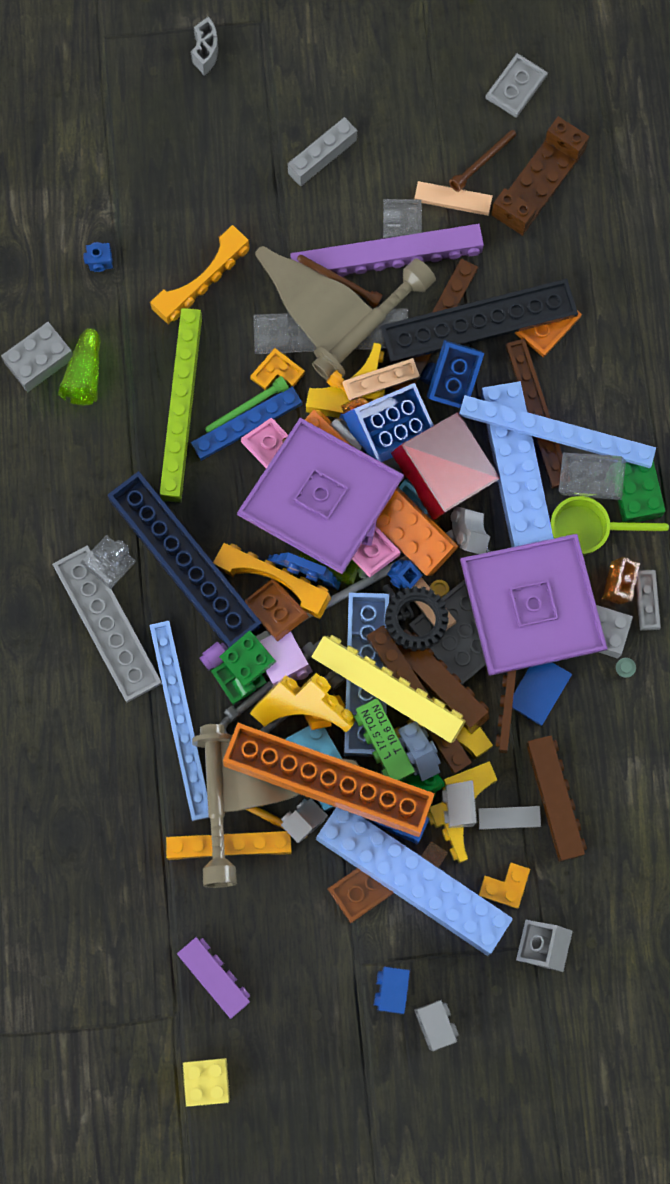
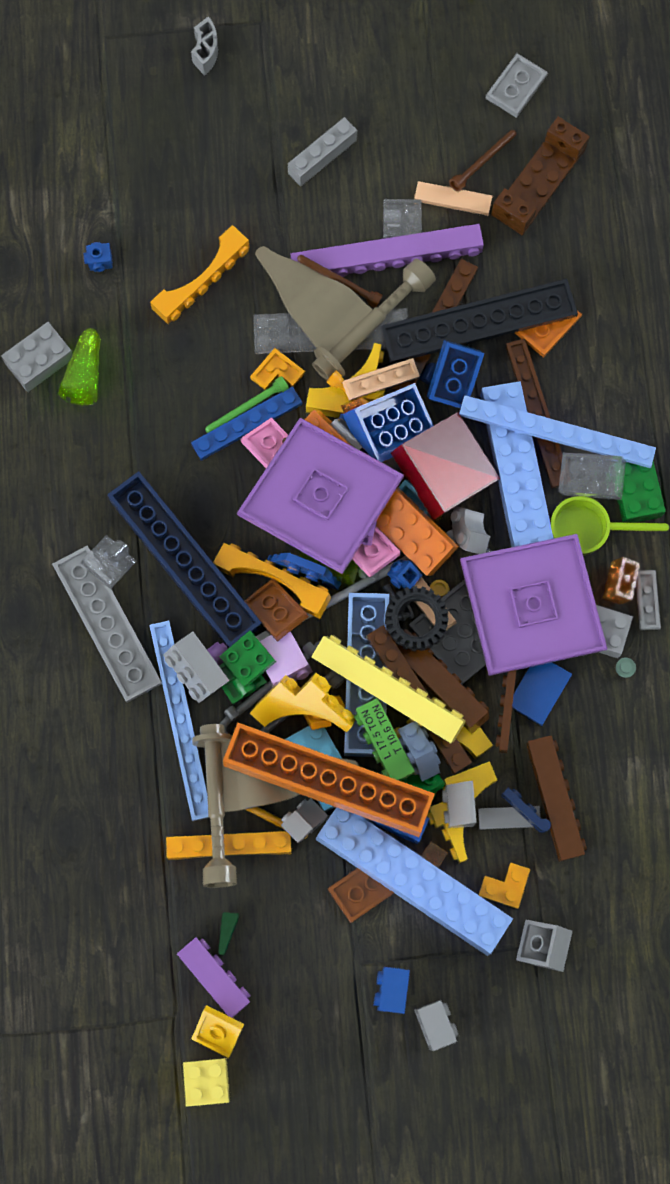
lime brick [160,308,202,503] -> none
none -> light grey brick [163,631,229,703]
none -> yellow plate [192,1005,244,1058]
none -> dark green slope [218,912,240,955]
none -> dark blue plate [501,788,551,833]

